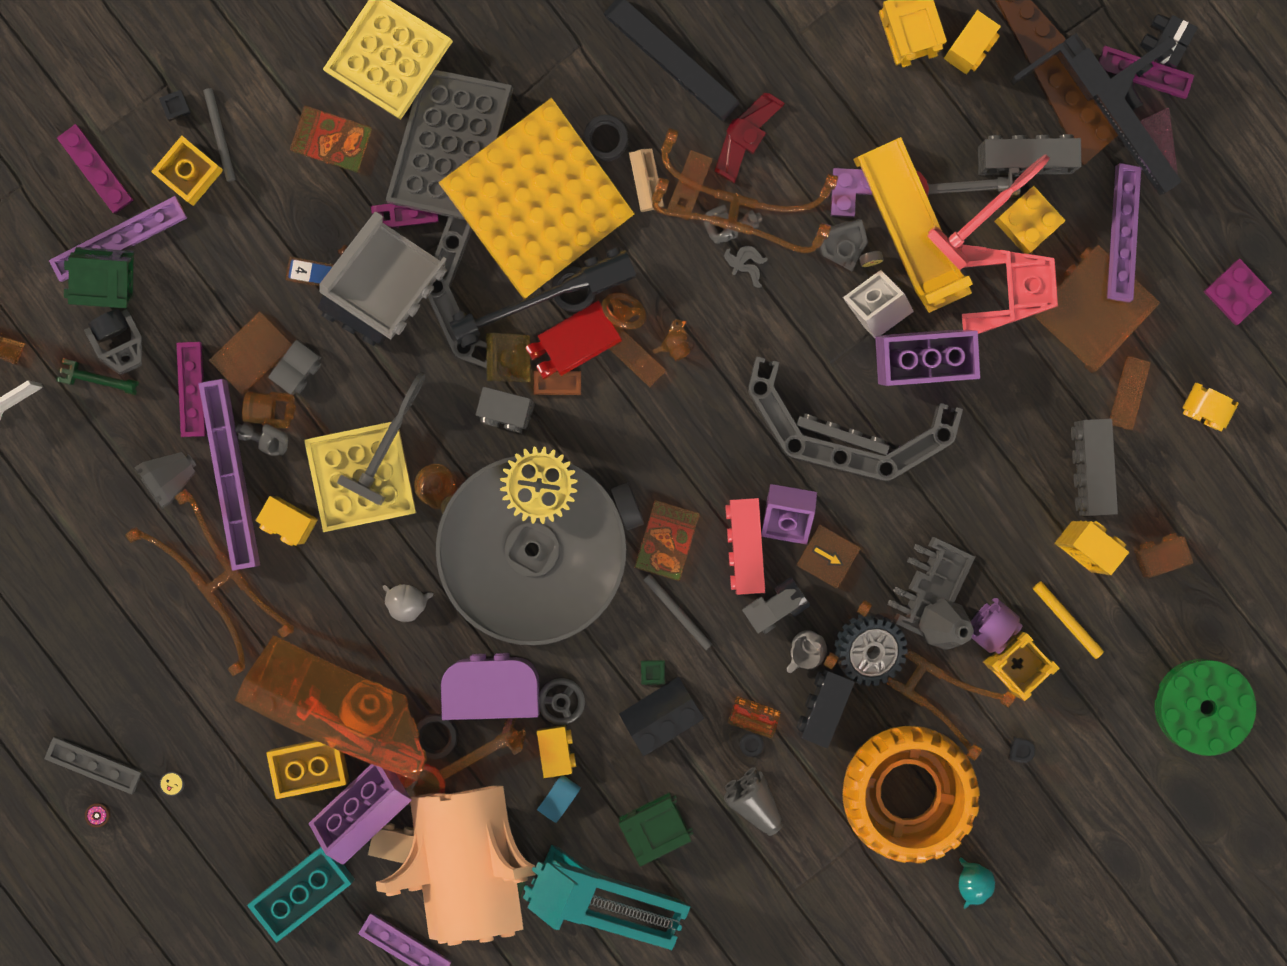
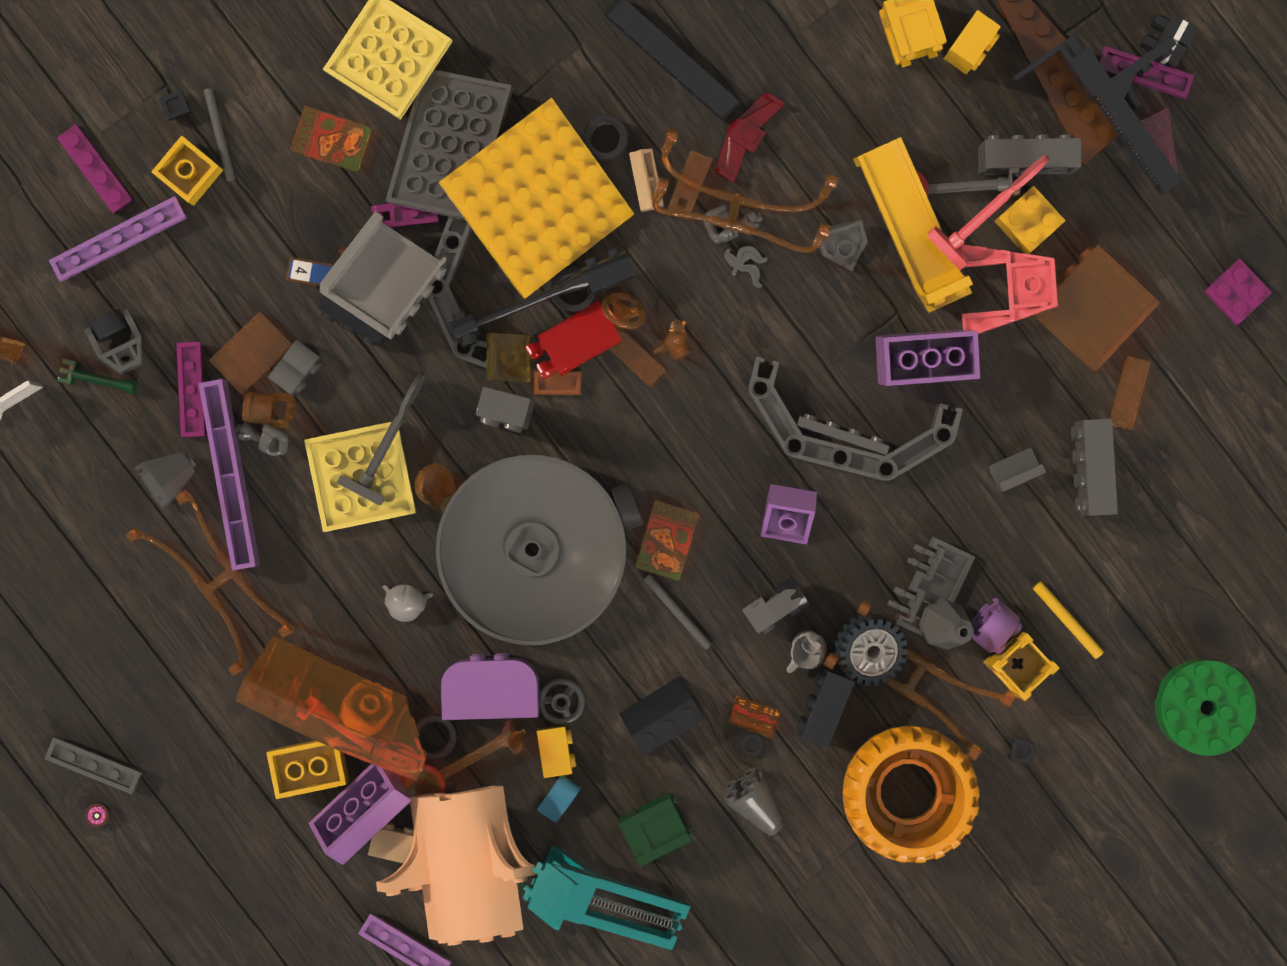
dark green container [64,247,134,308] -> none
light yellow tile [160,771,185,796] -> none
teal brick [247,846,355,943] -> none
yellow brick [256,496,318,546] -> none
light yellow gear [500,447,578,524] -> none
dark green tile [641,660,665,685] -> none
coral brick [725,498,765,595] -> none
clear orange tile [796,525,861,589] -> none
medium lavender plate [831,168,873,217] -> none
white slope [843,270,914,338] -> none
dark grey tile [859,251,884,267] -> none
teal hair [959,857,995,909] -> none
yellow brick [1055,521,1129,575] -> none
medium lavender plate [1107,163,1141,303] -> none
clear orange brick [1134,533,1193,578] -> none
yellow brick [1183,383,1239,432] -> none
none -> dark grey panel [988,448,1046,492]

